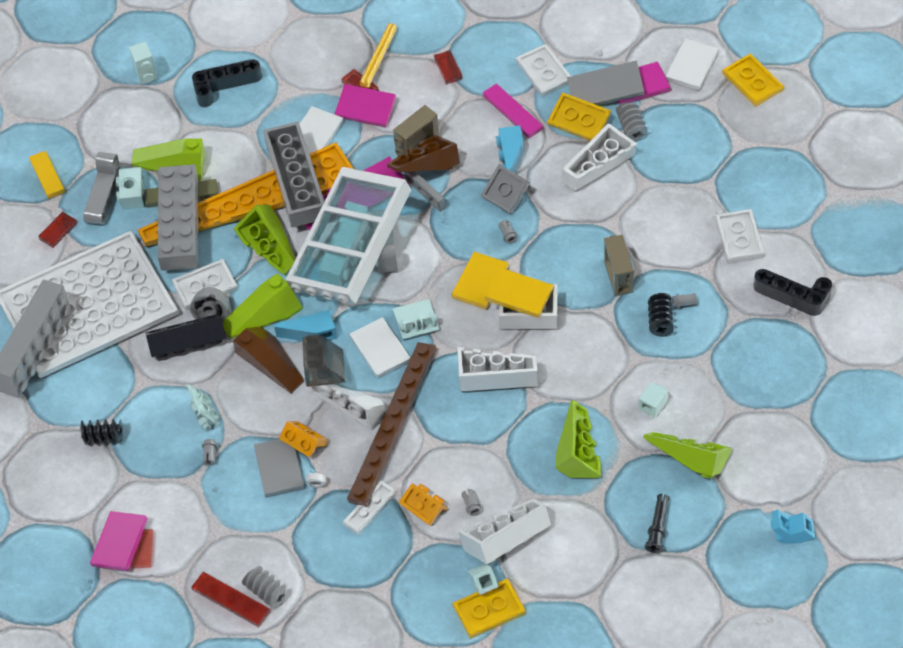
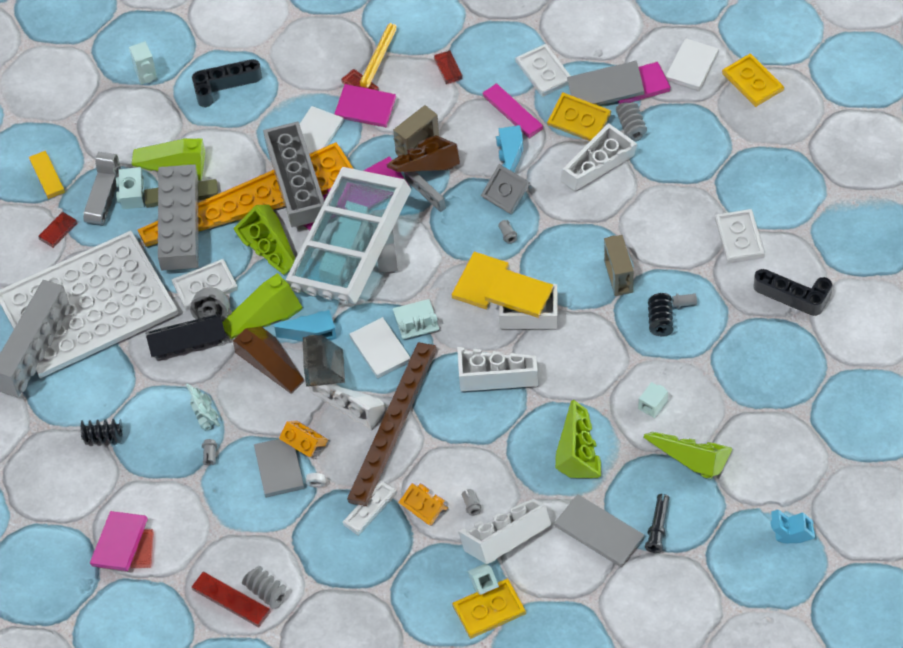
none -> light grey tile [554,494,644,567]

